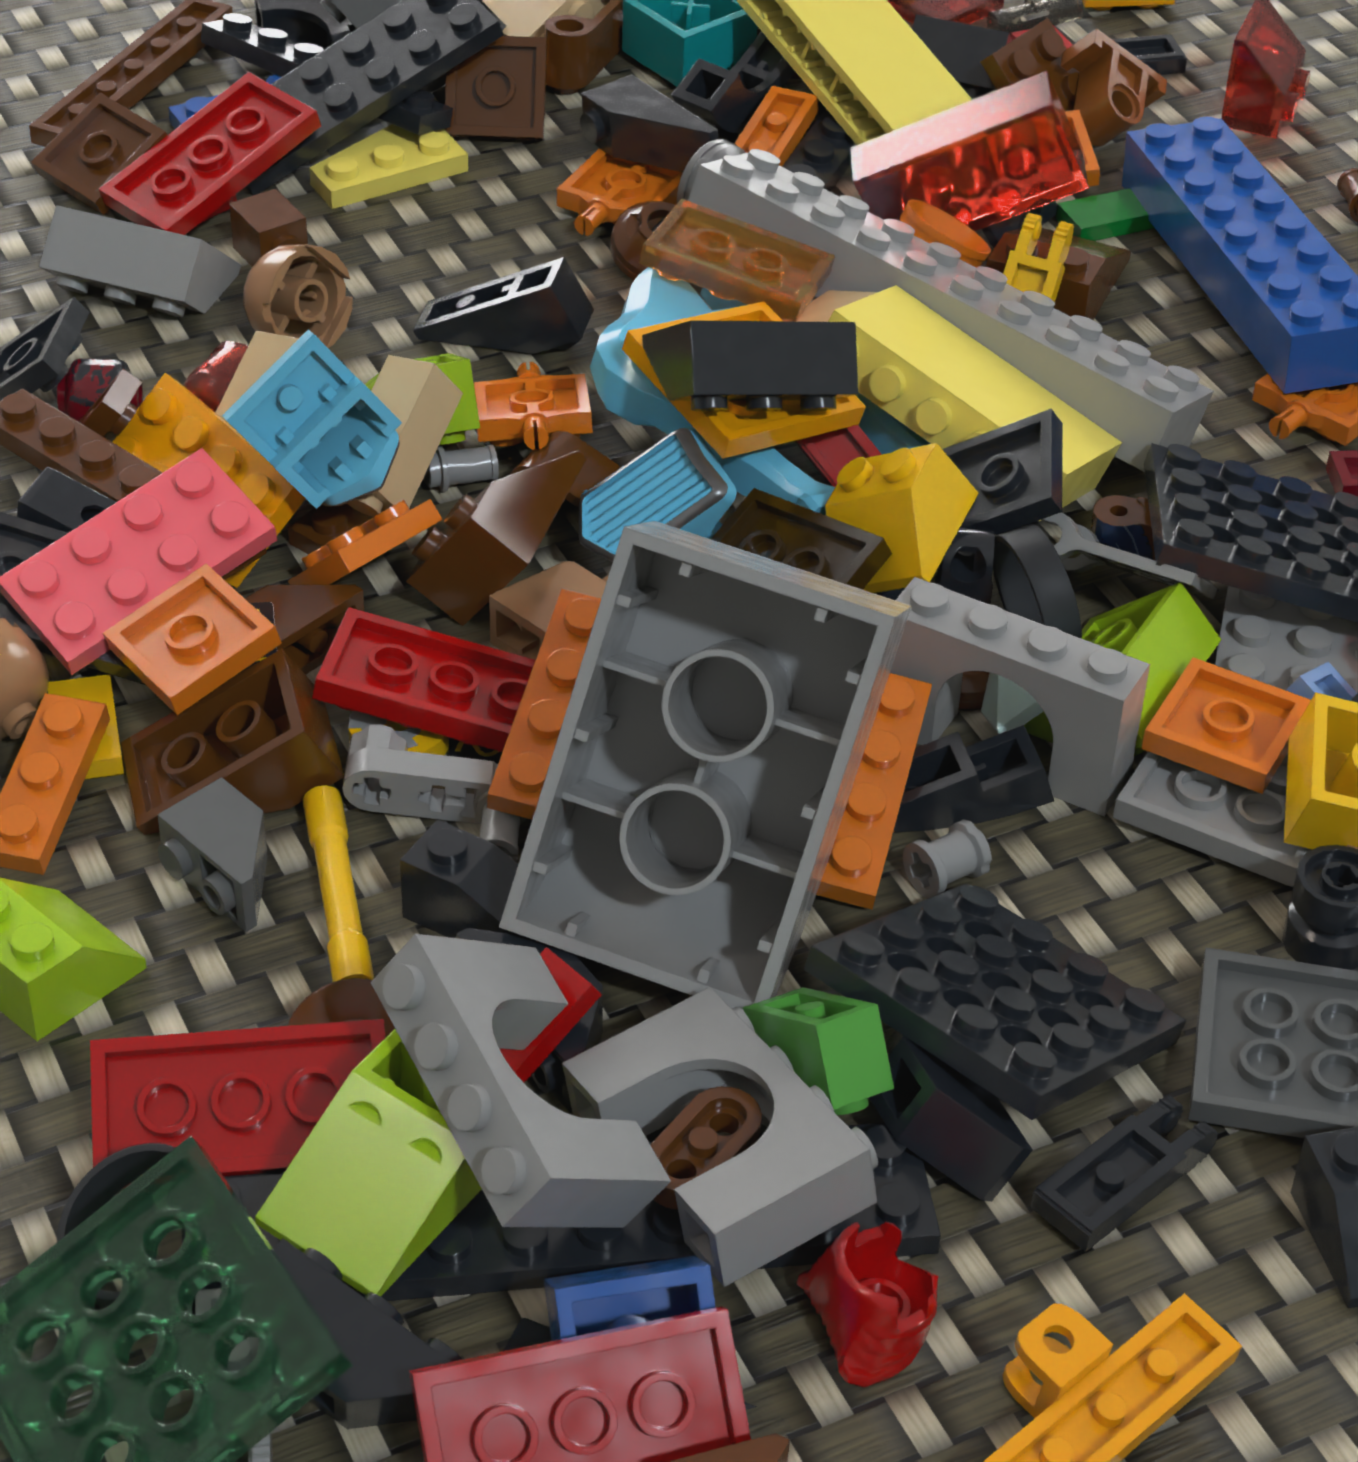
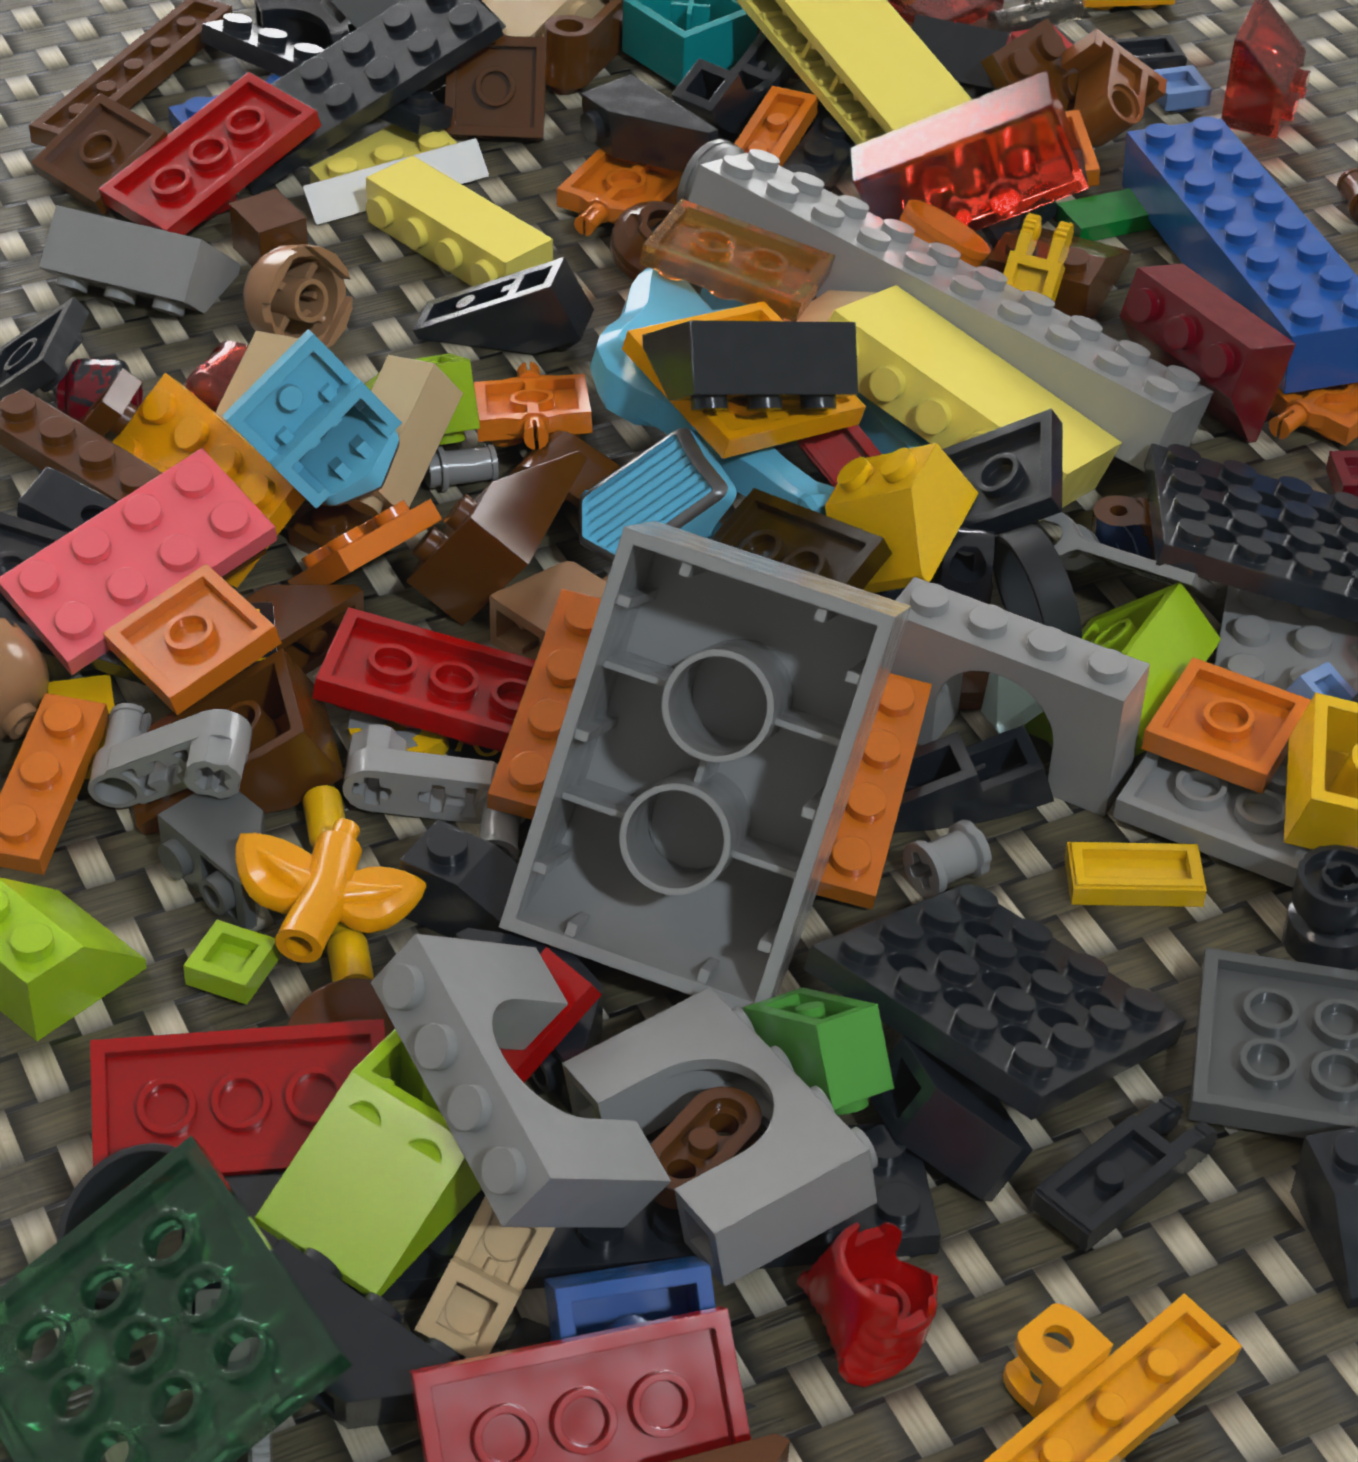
none -> light grey beam [88,703,252,808]
none -> lime plate [183,920,280,1005]
none -> light orange plant [235,818,427,963]
none -> white sticker [303,138,489,225]
none -> light yellow brick [366,156,553,287]
none -> tan slope [415,1196,556,1358]
none -> yellow tile [1064,842,1207,907]
none -> dark red slope [1119,264,1296,443]
none -> medium blue plate [1154,65,1212,113]

